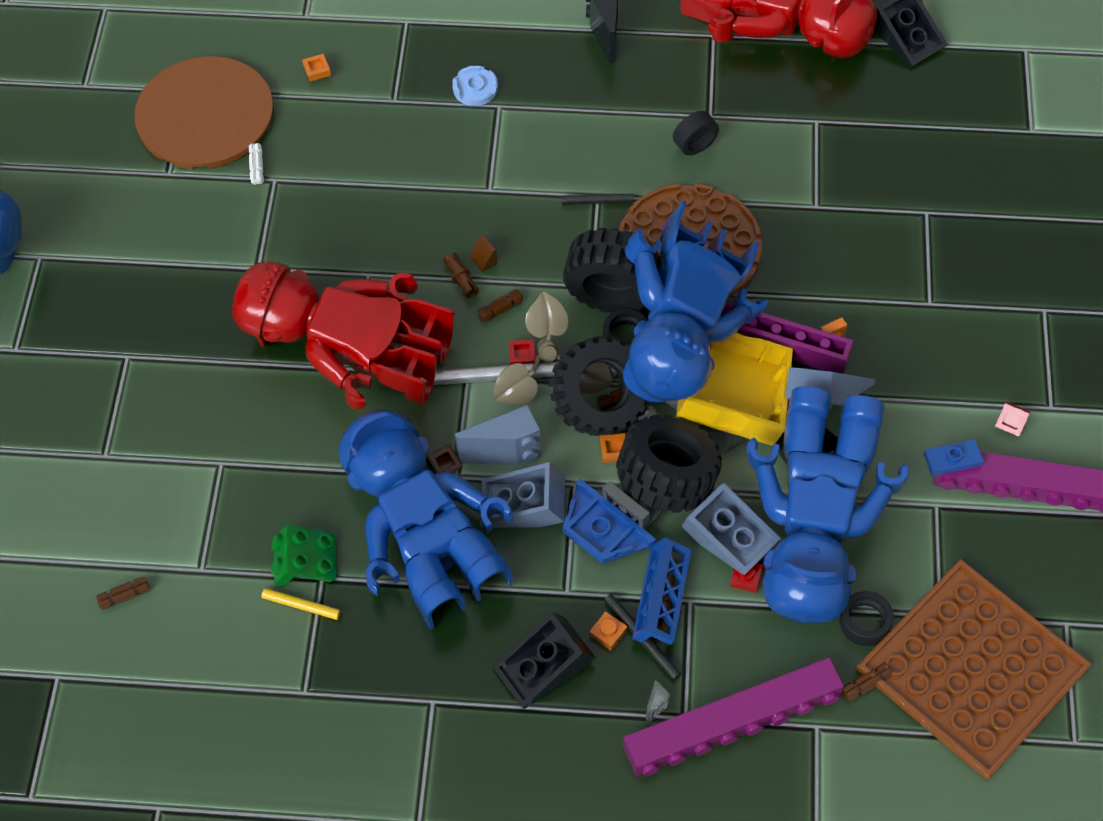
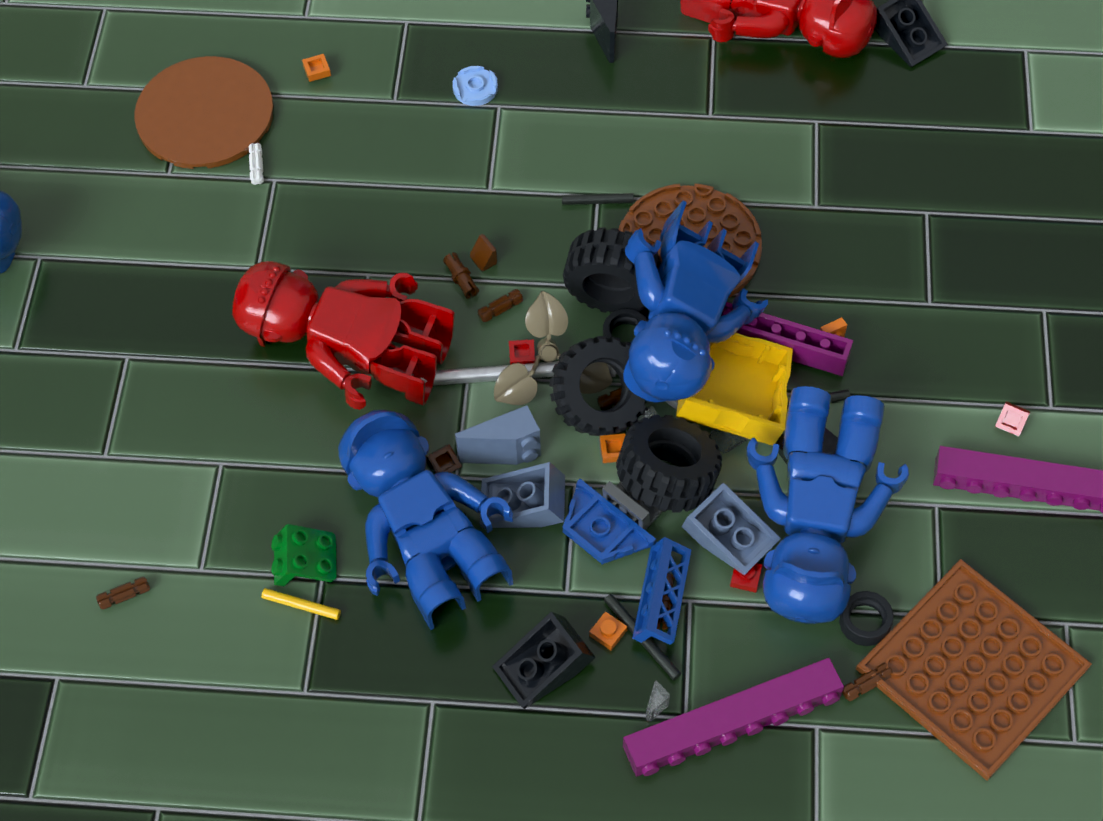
black tyre [673,111,719,155] -> none
sand blue slope [785,367,875,409] -> none
blue plate [923,439,984,477] -> none

